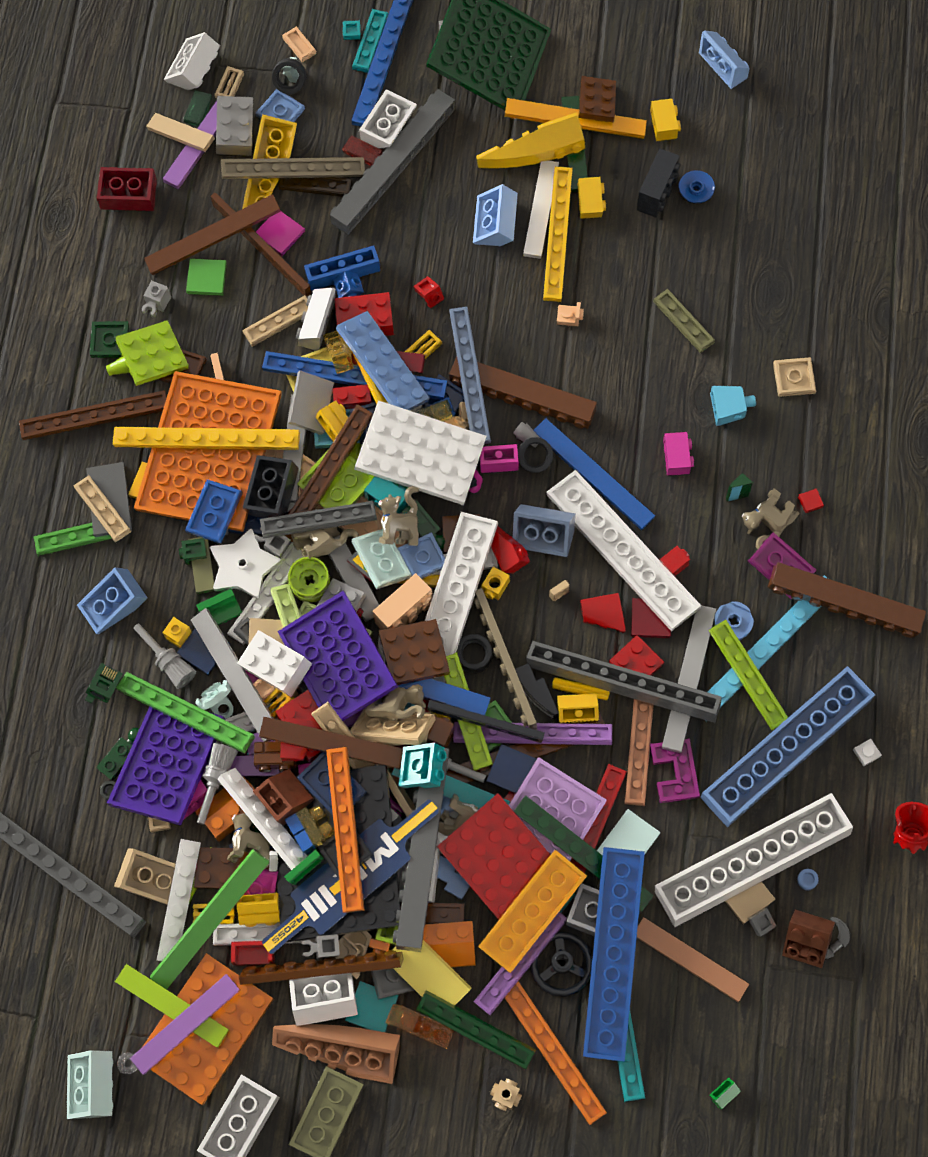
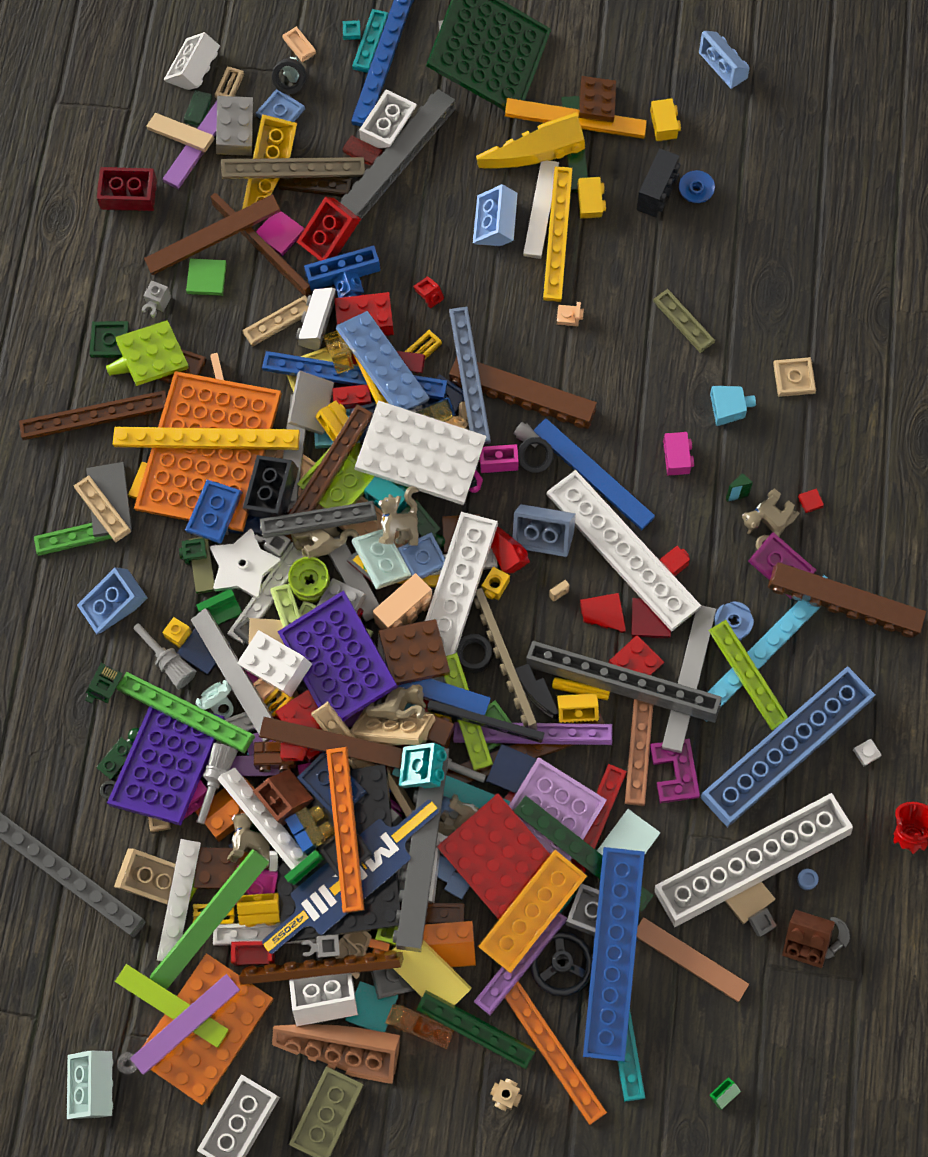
none -> red brick [297,197,361,261]

